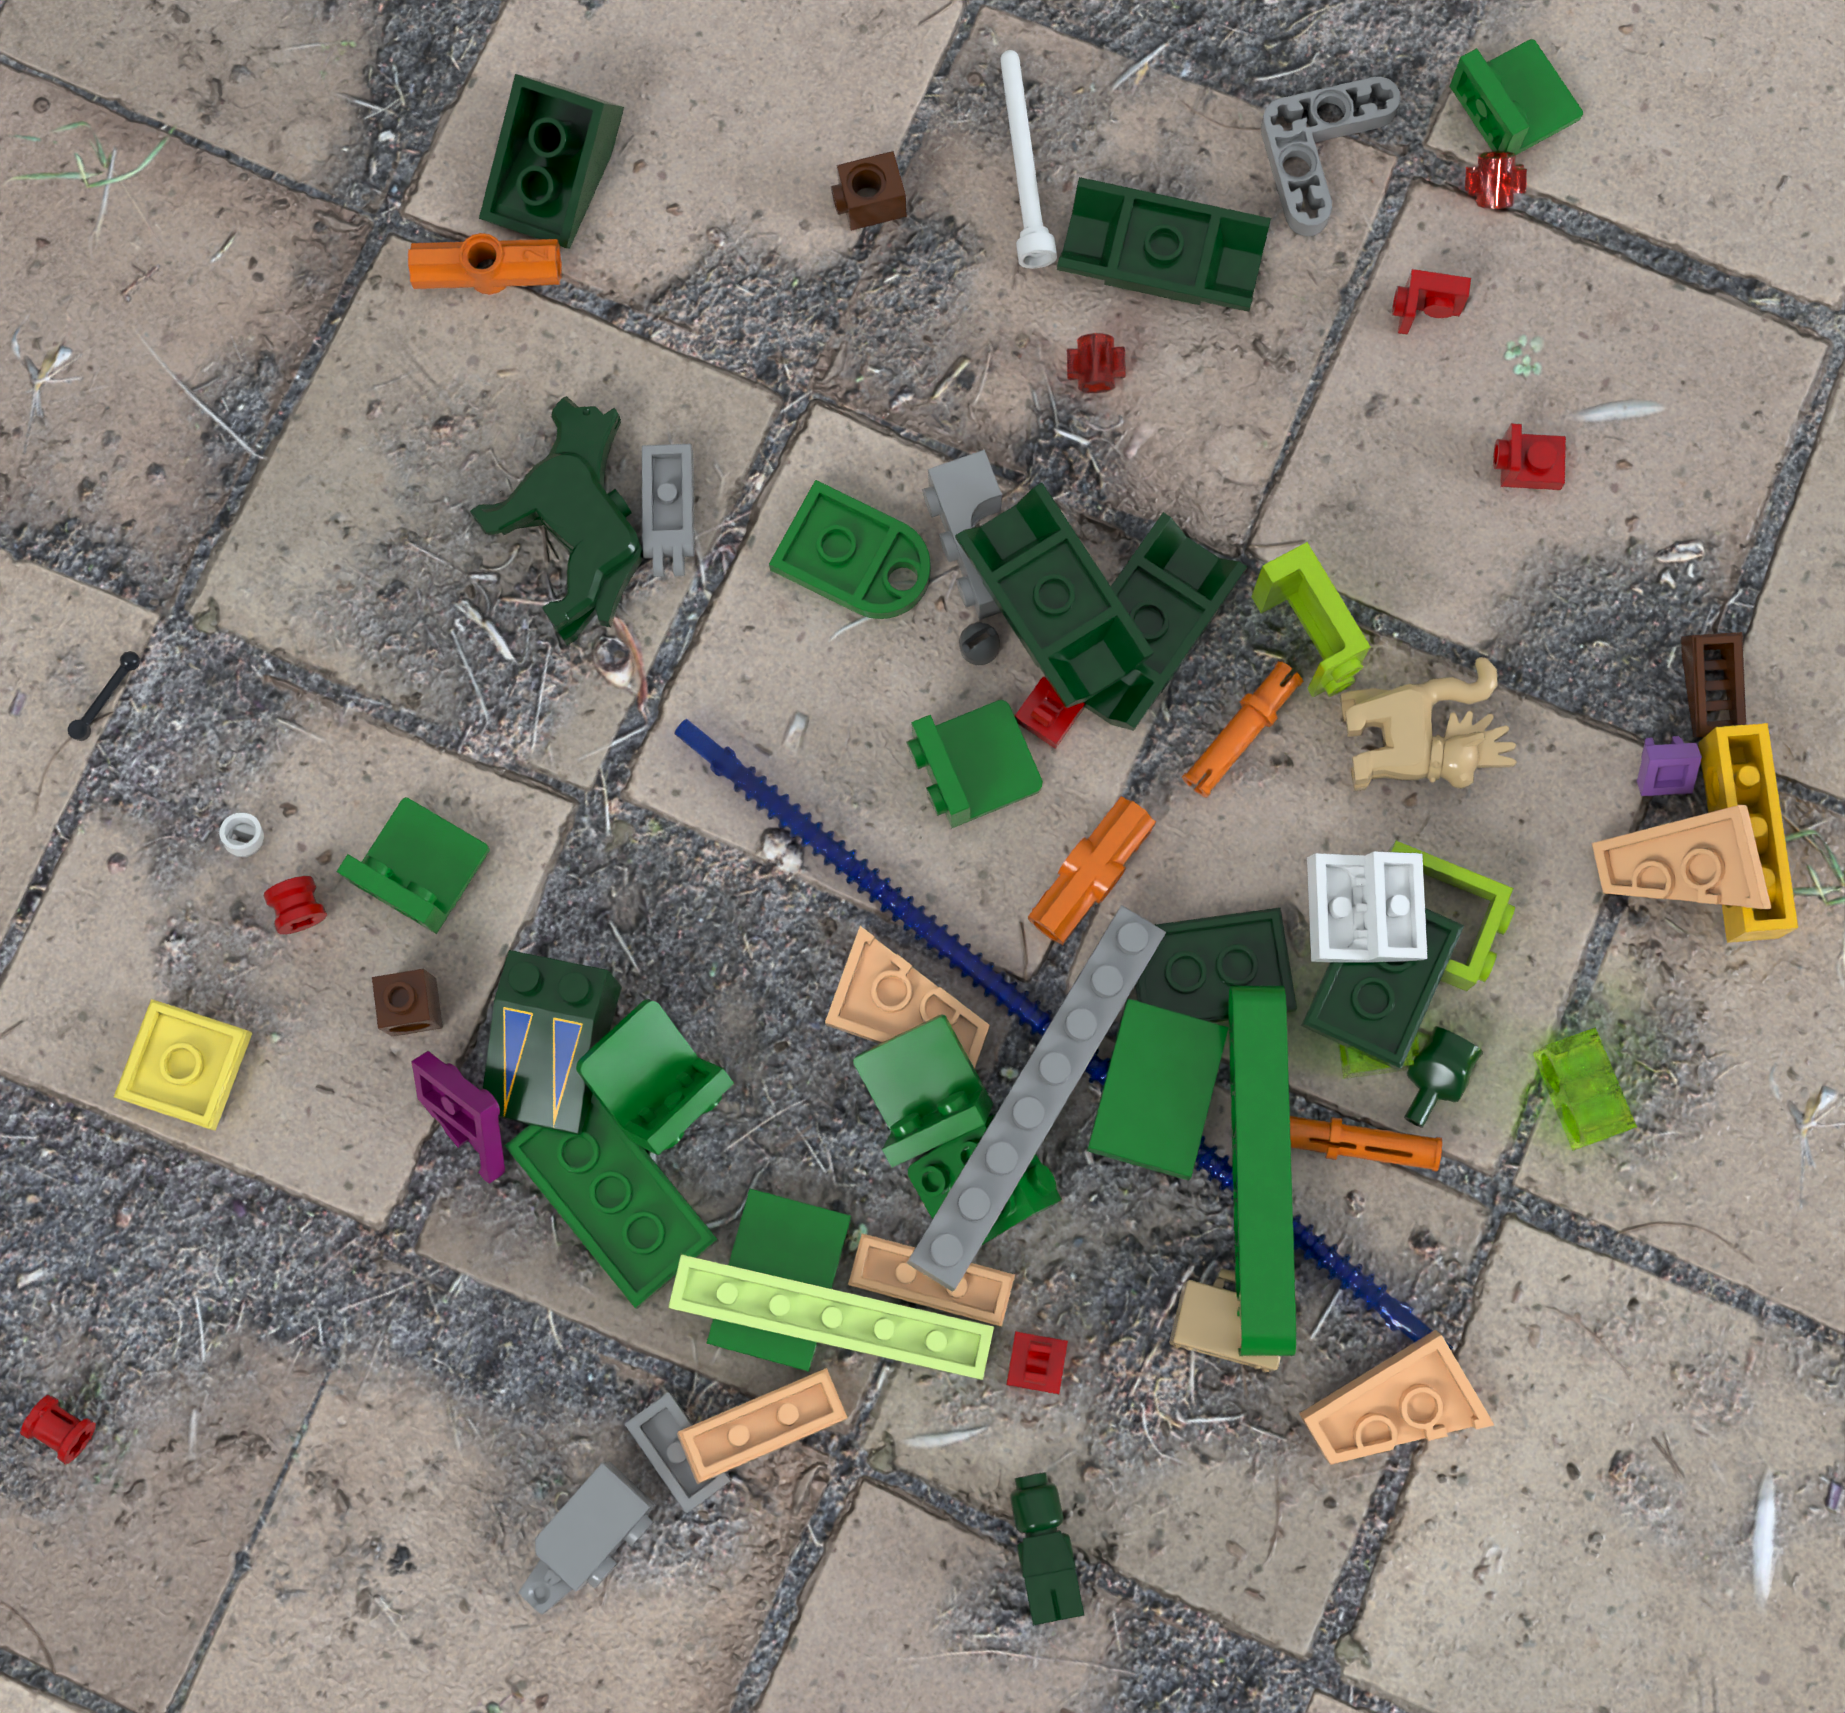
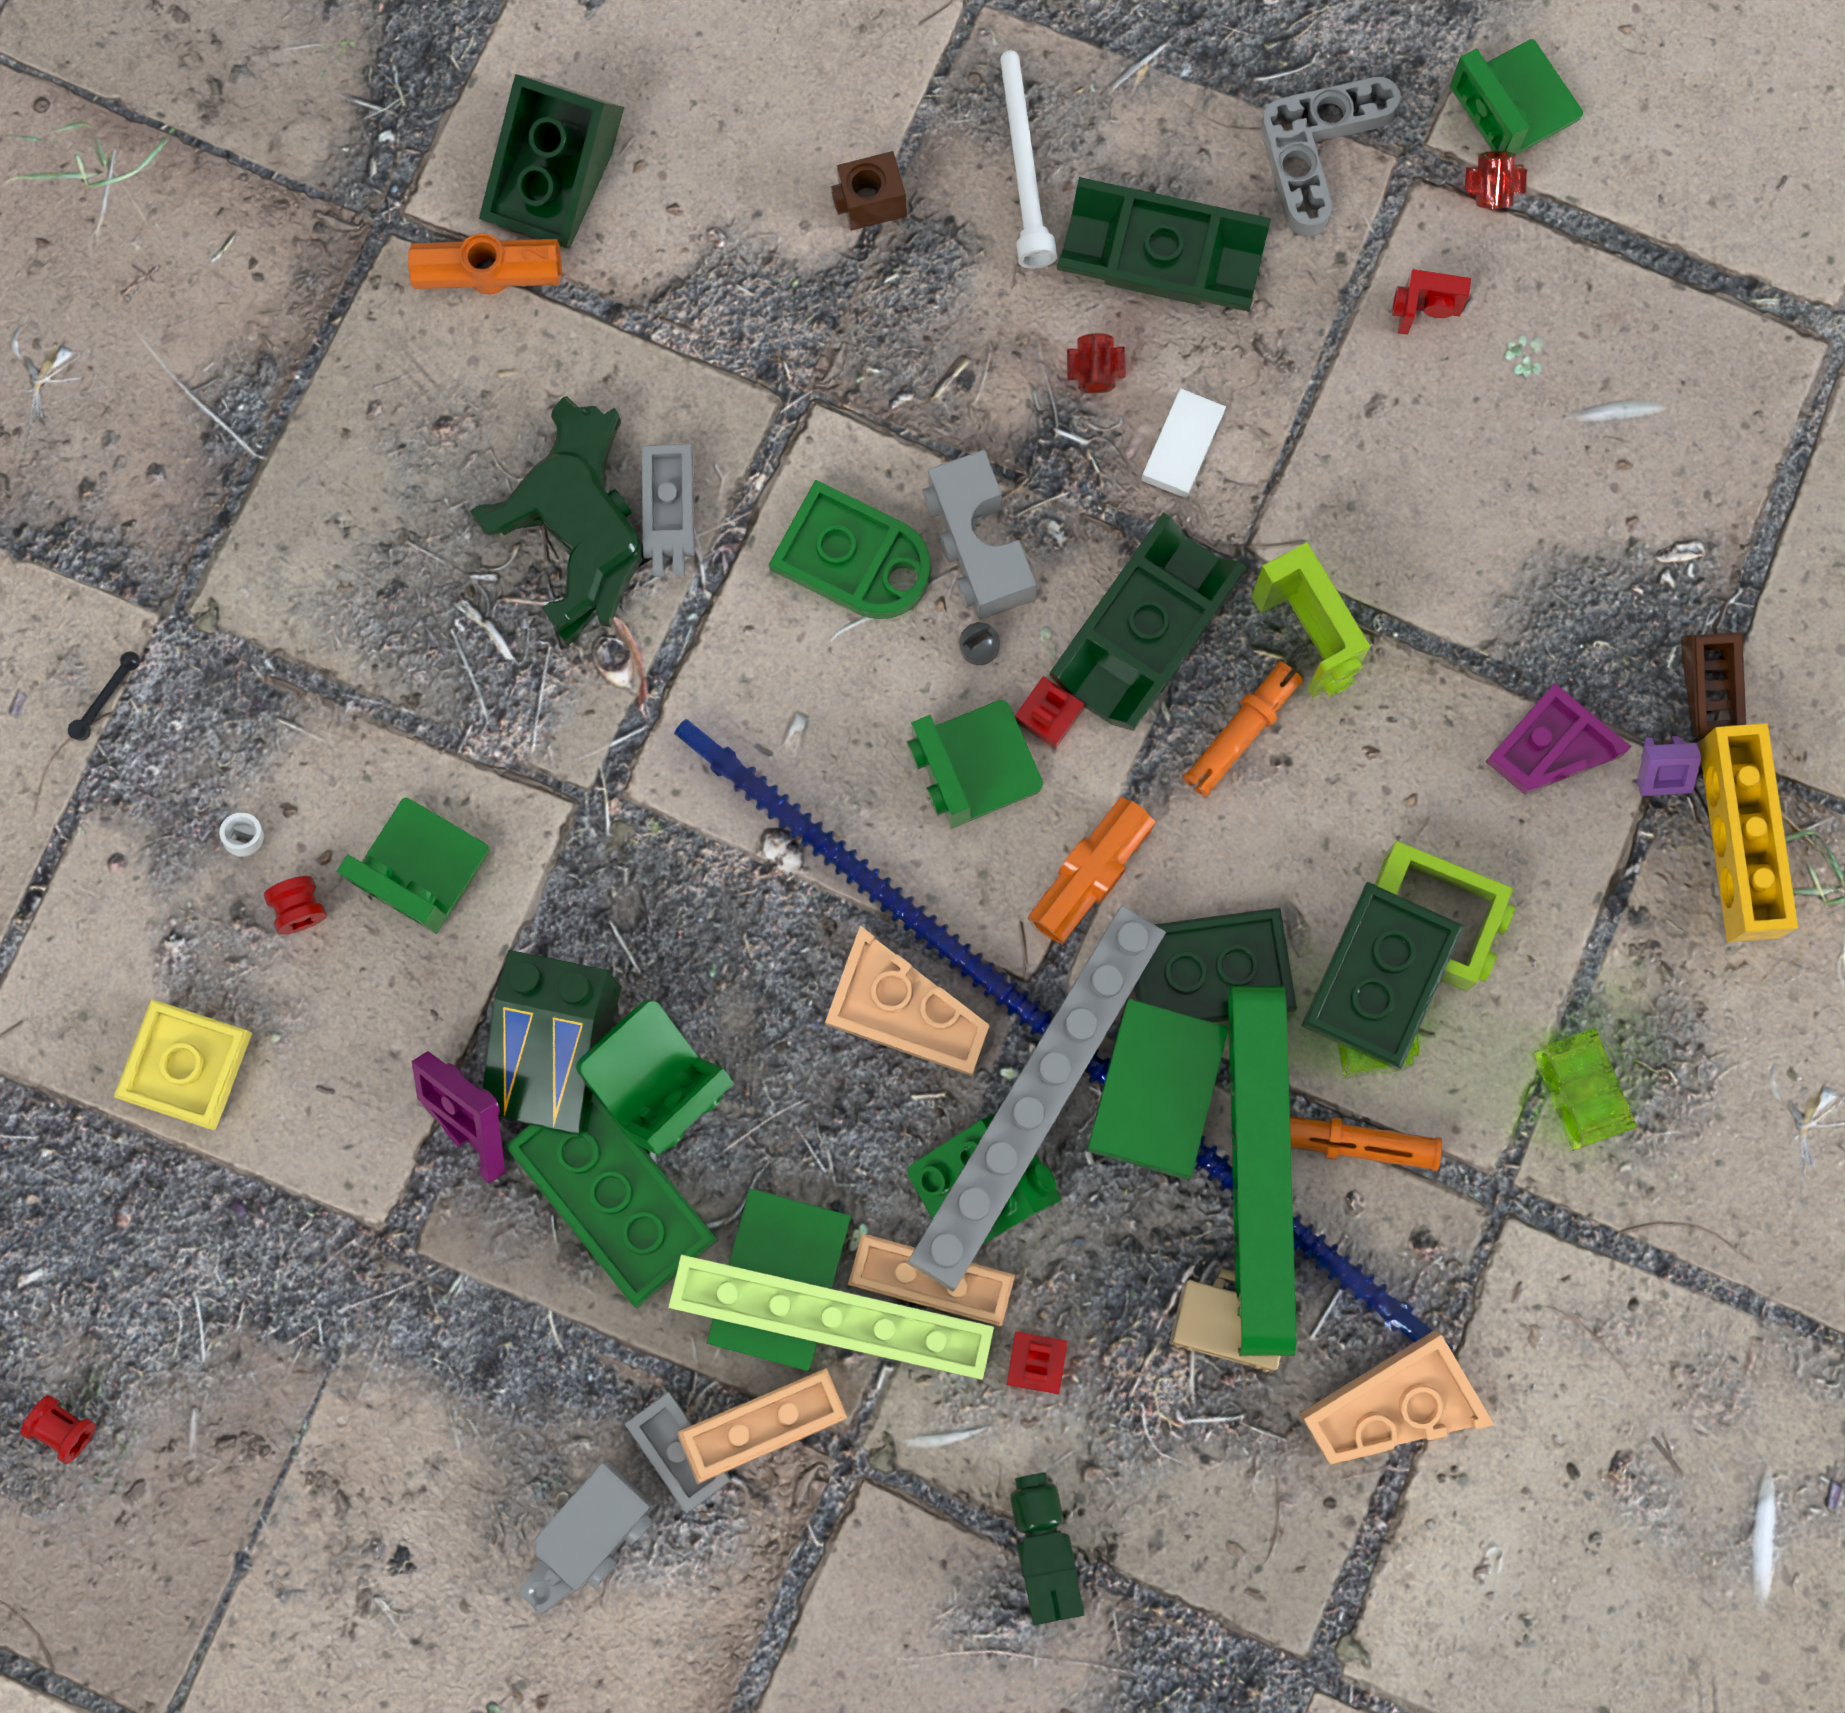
reddish brown brick [372,968,443,1037] -> none
green bracket [853,1014,993,1167] -> none
dark green piece [955,483,1154,708] -> none
white slope [1307,852,1427,962] -> none
tan animal [1340,657,1517,791] -> none
dark green piece [1404,1026,1483,1128] -> none
red bracket [1493,423,1566,490] -> none
light nougat wing [1592,805,1772,909] -> none
none -> white tile [1141,388,1226,499]
none -> magenta wing [1485,683,1632,795]

